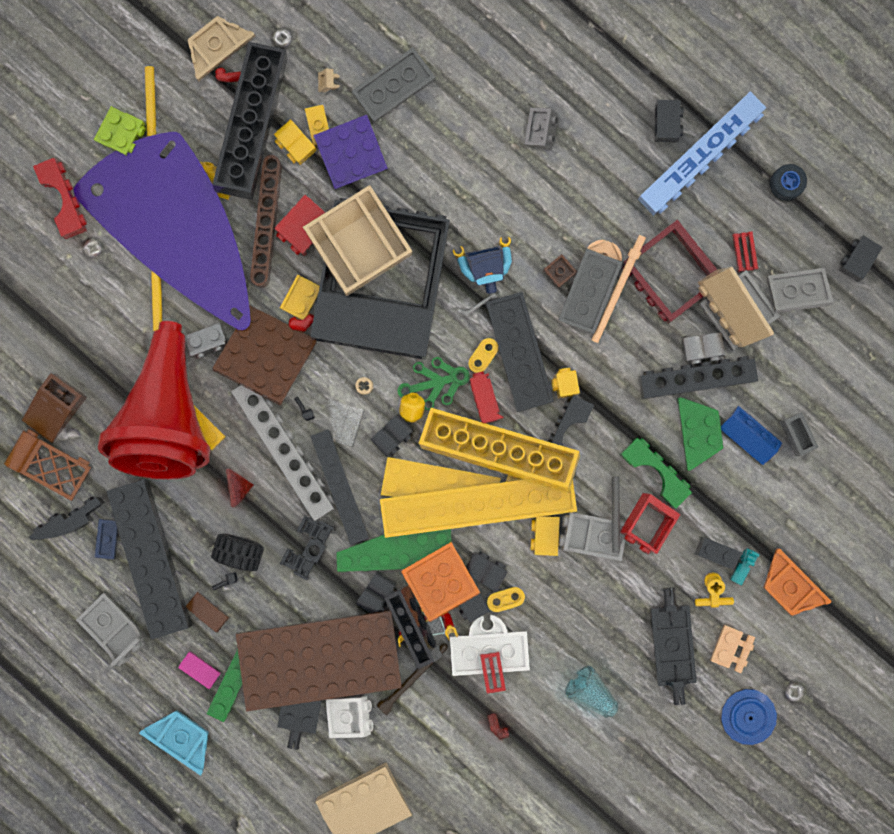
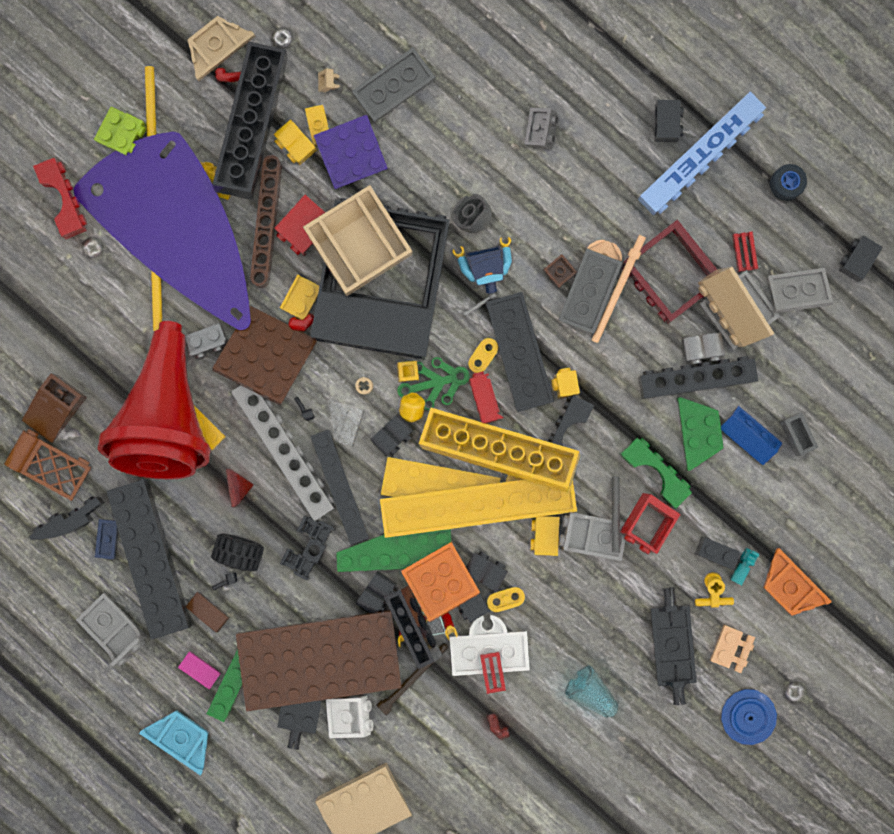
none -> yellow slope [397,361,419,382]
none -> dark grey cylinder [453,193,492,233]

